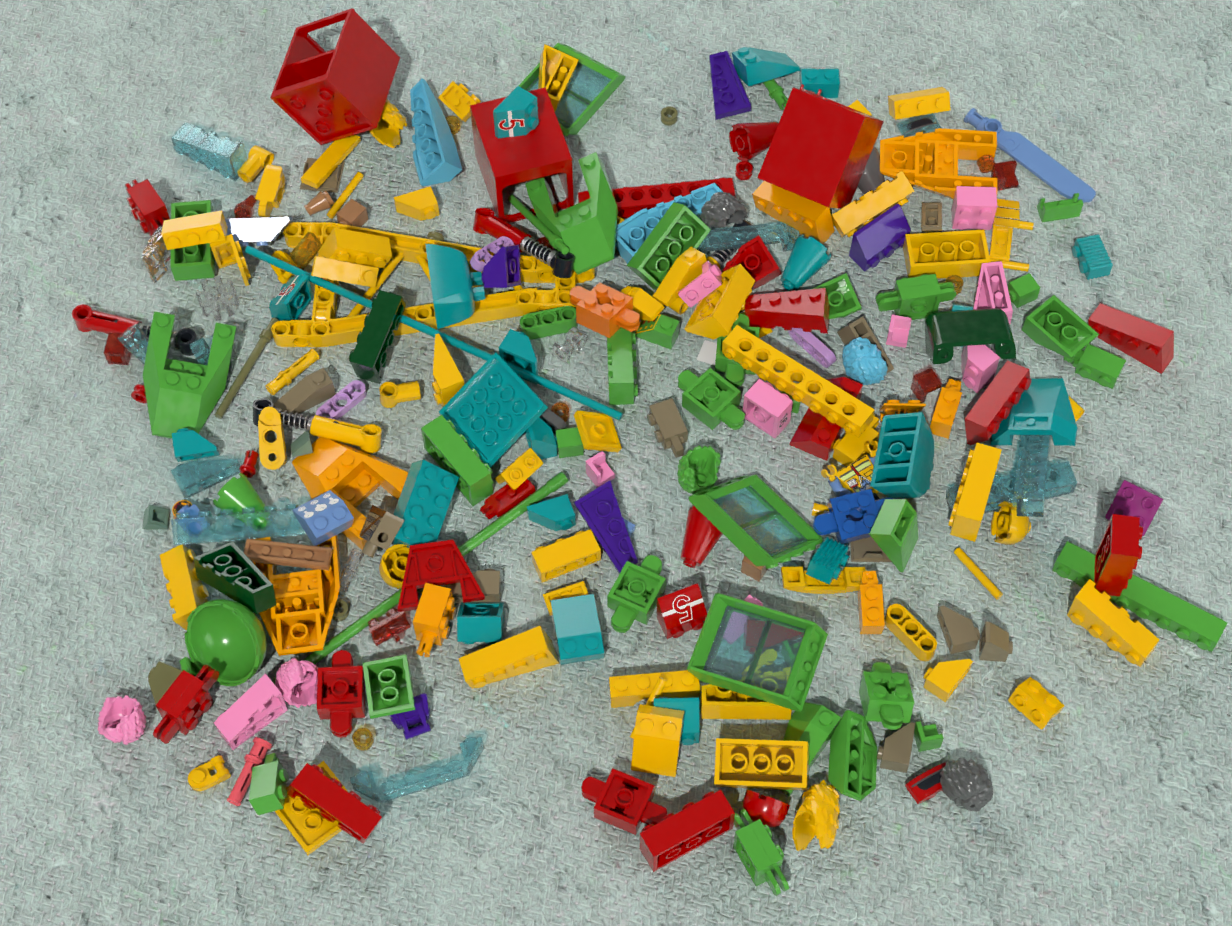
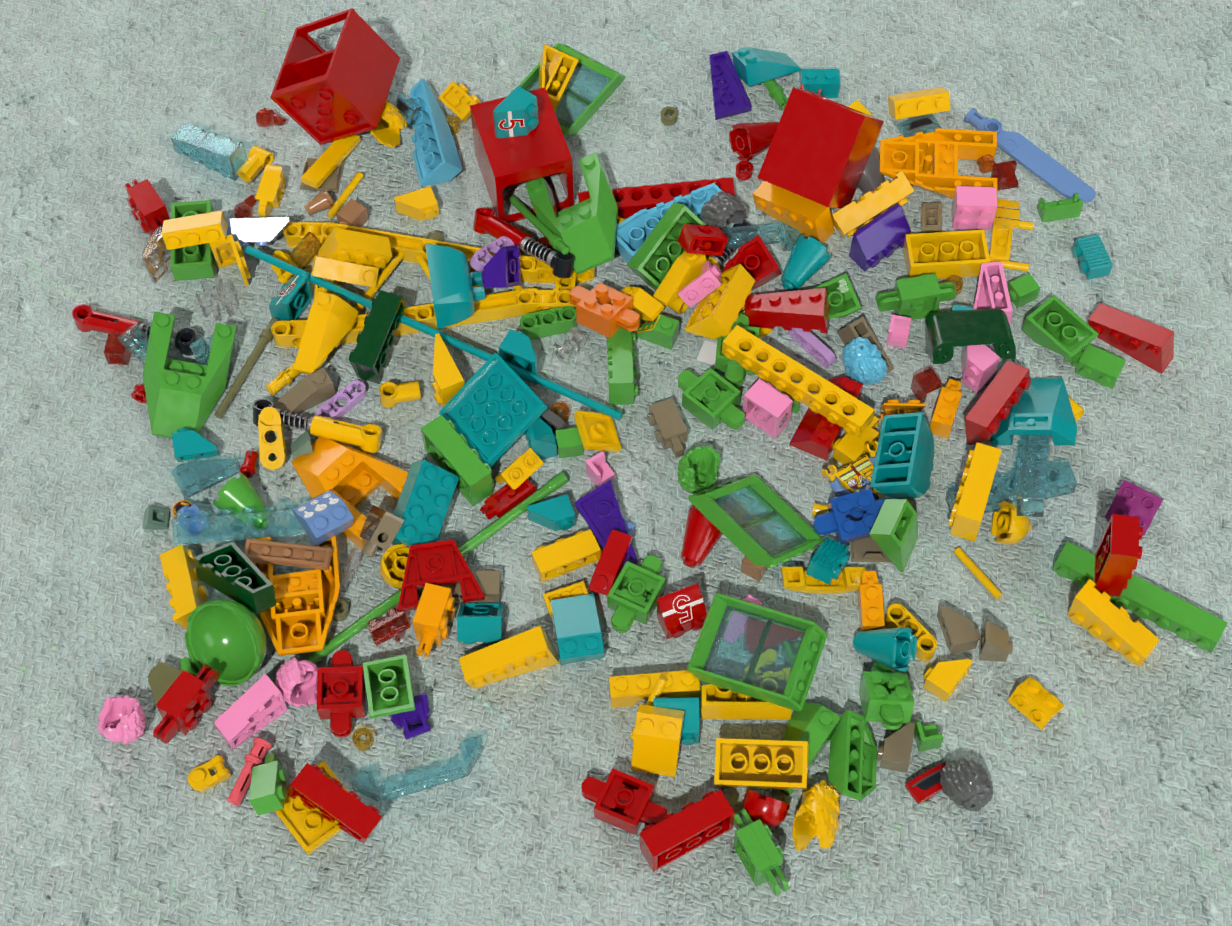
none -> clear red animal [256,108,286,127]
none -> yellow wedge [293,291,359,374]
none -> clear light blue slope [394,91,422,125]
none -> red slope [588,529,633,596]
none -> red brick [677,224,728,256]
none -> teal cone [853,627,917,672]

